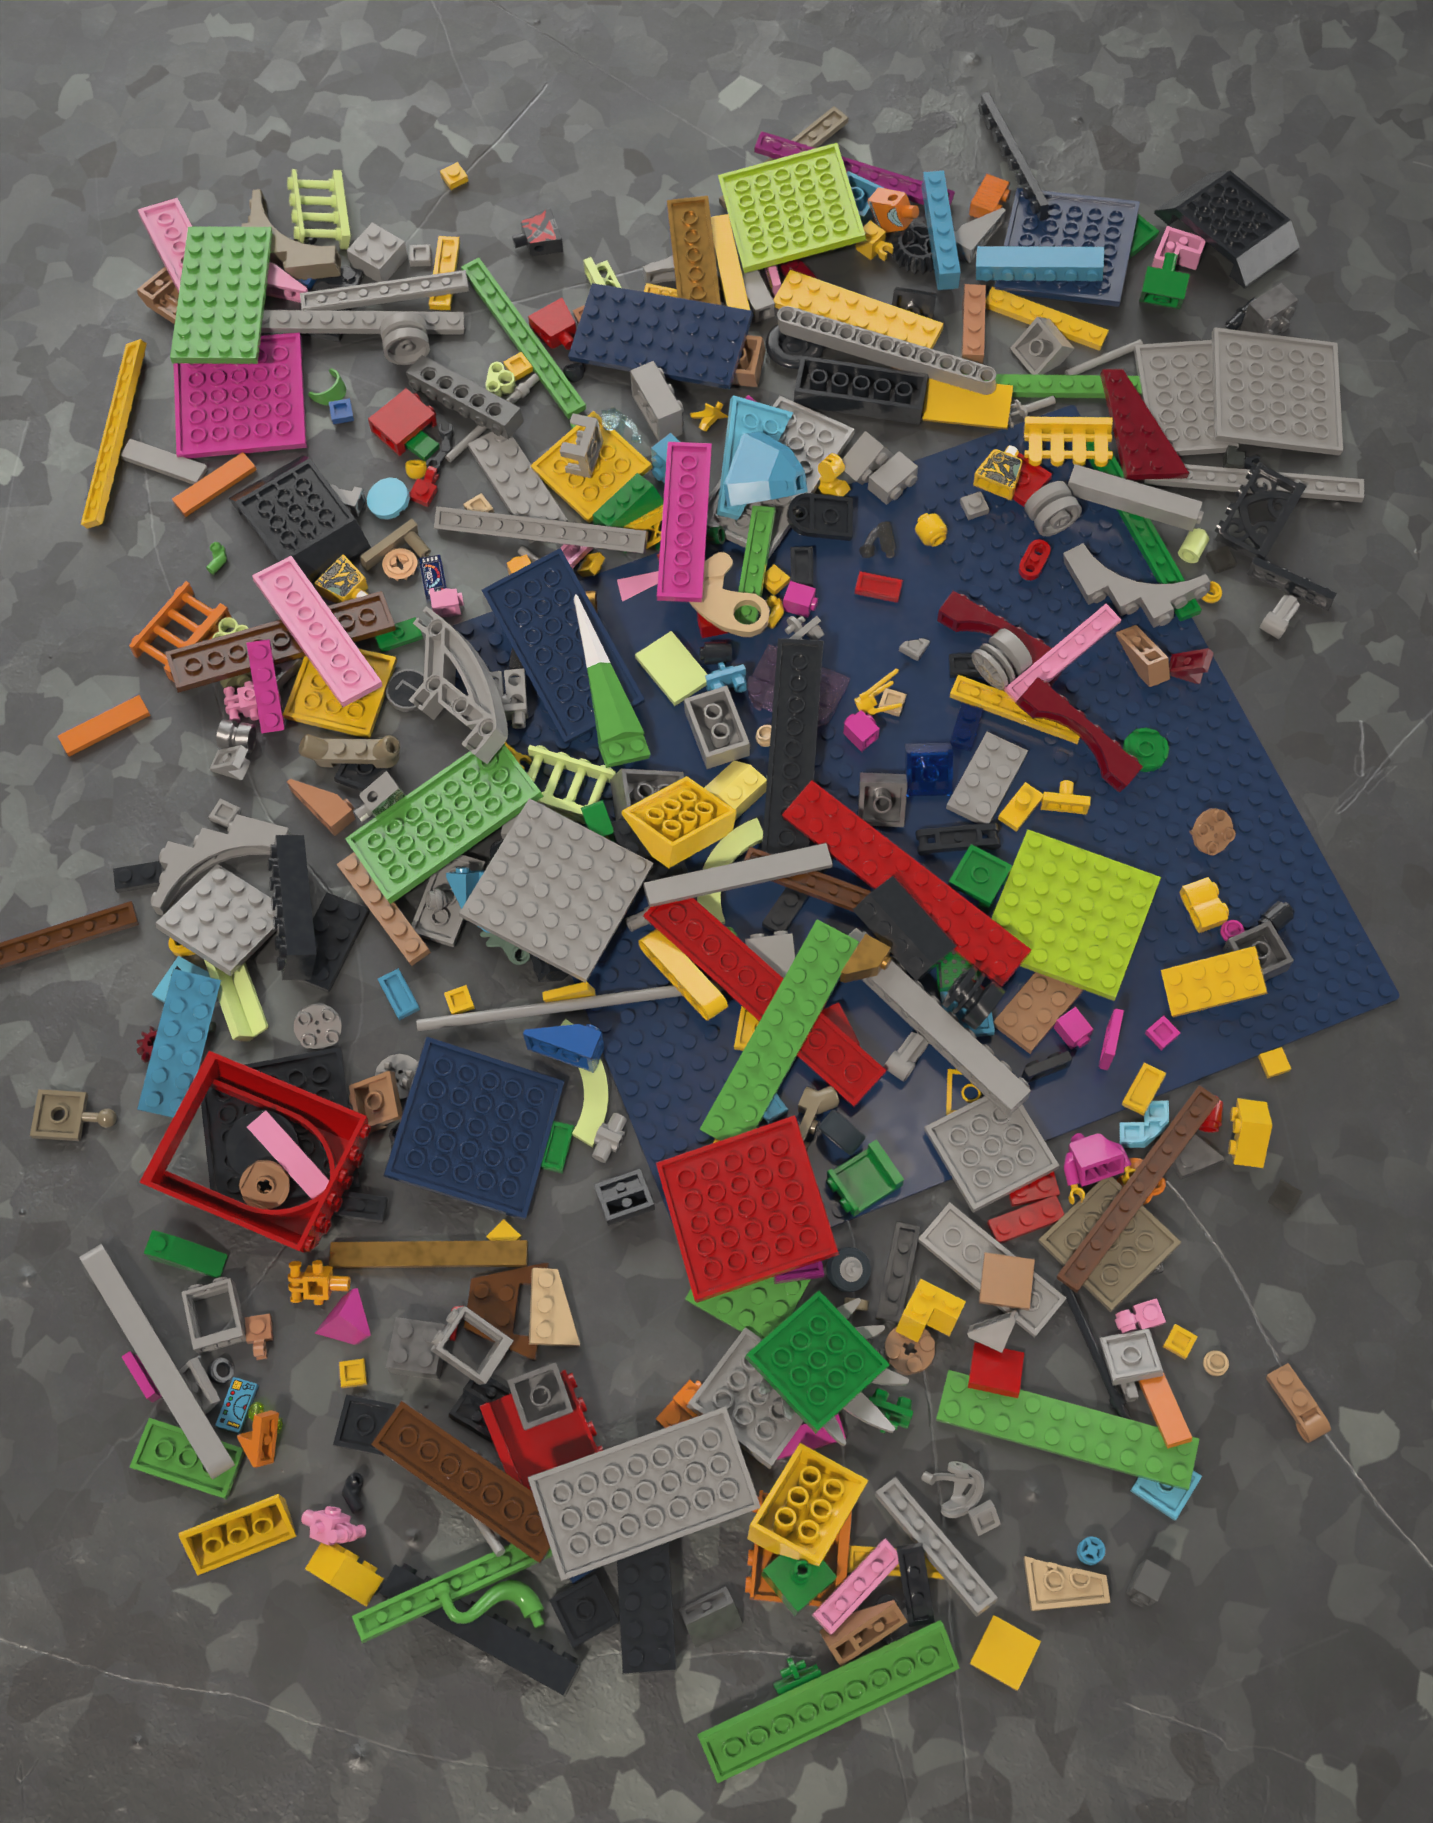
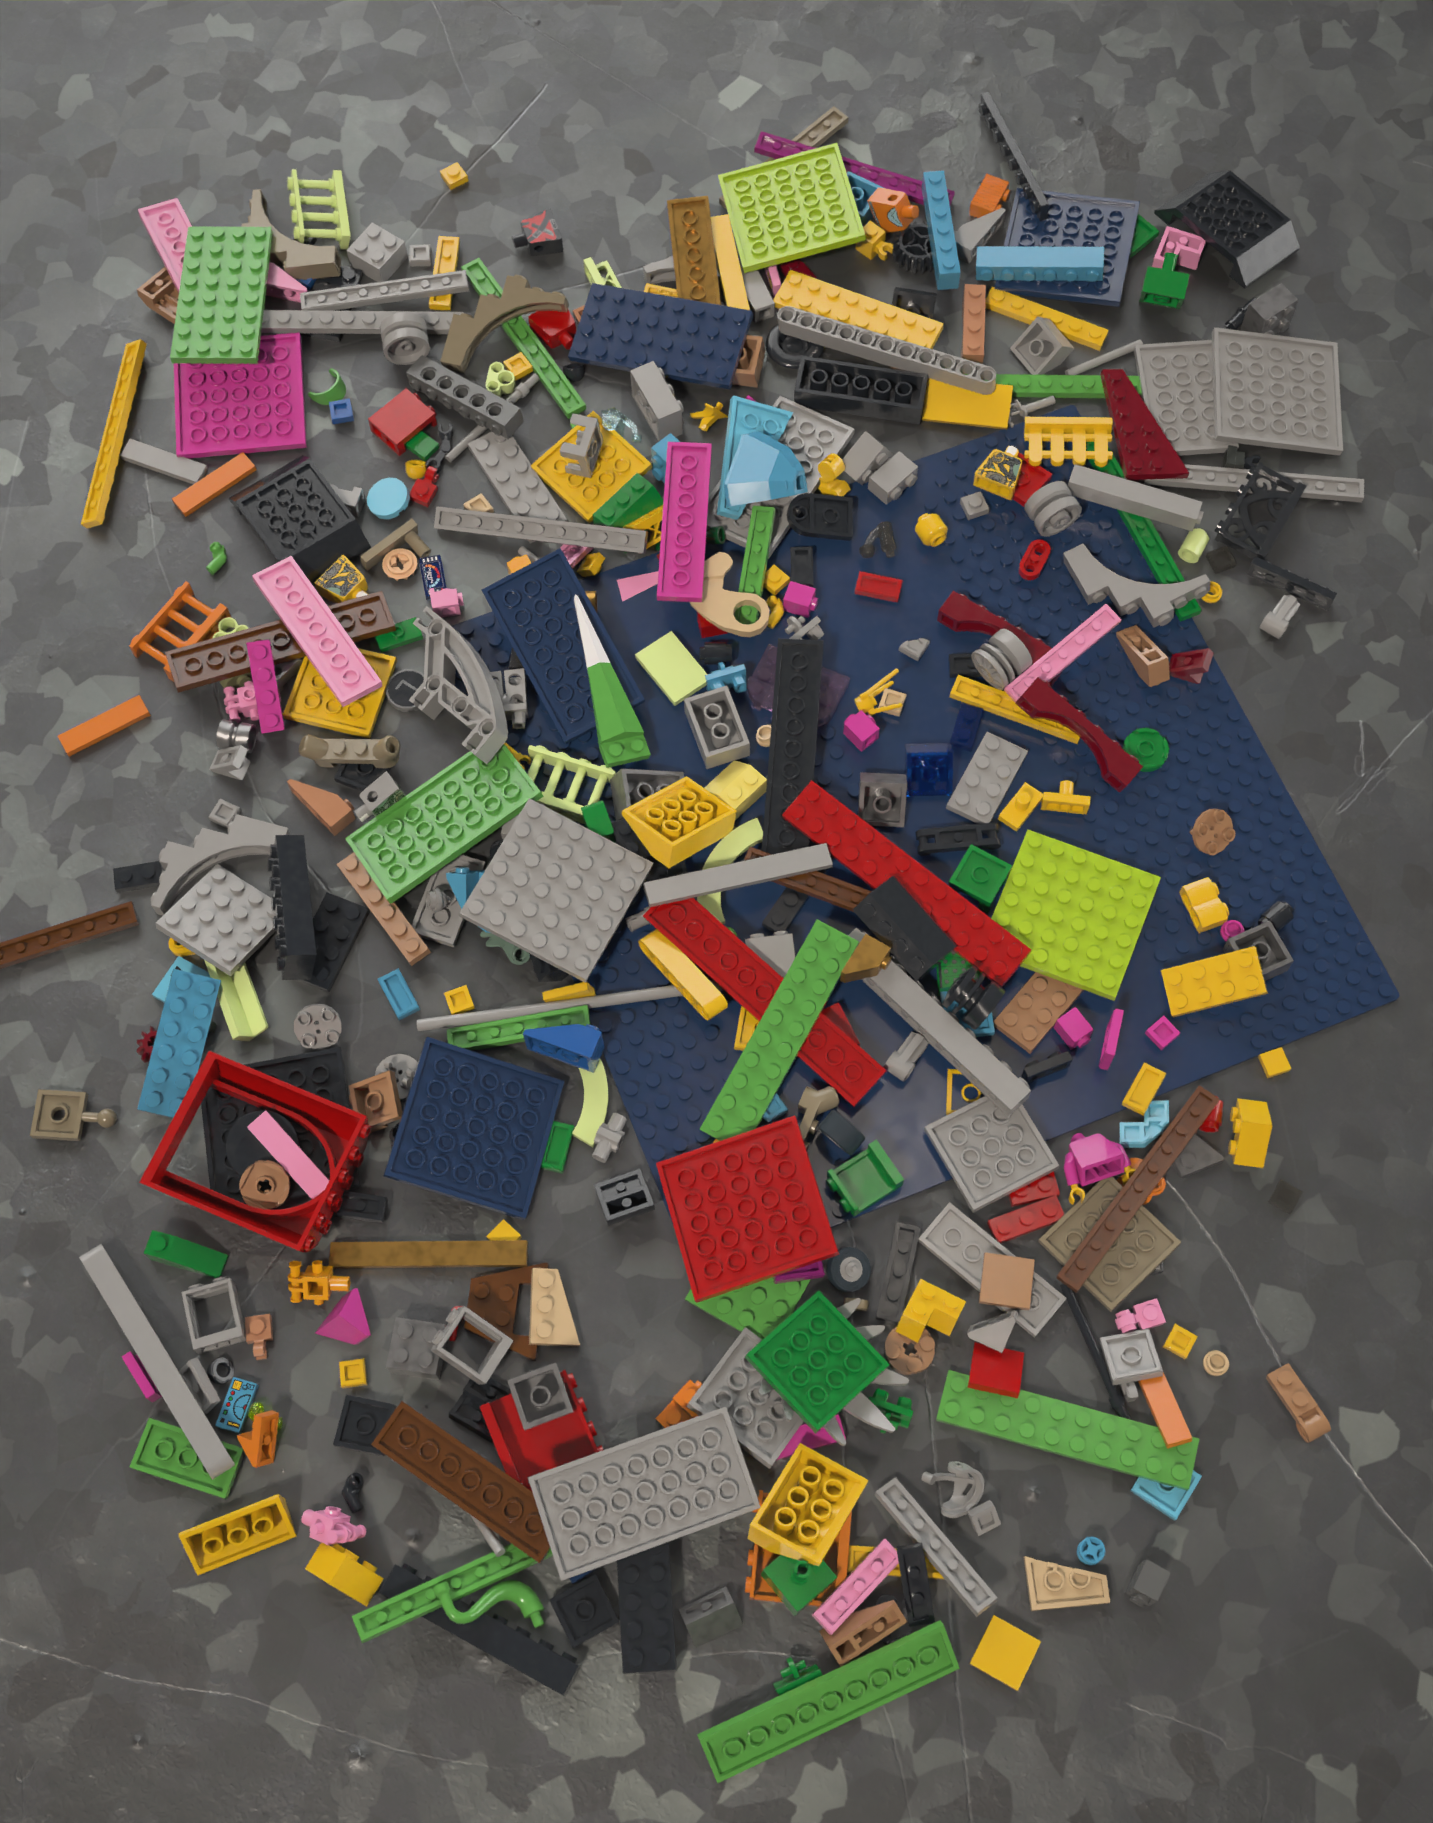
none -> dark tan arch [440,275,569,373]
none -> bright green plate [447,1005,591,1051]

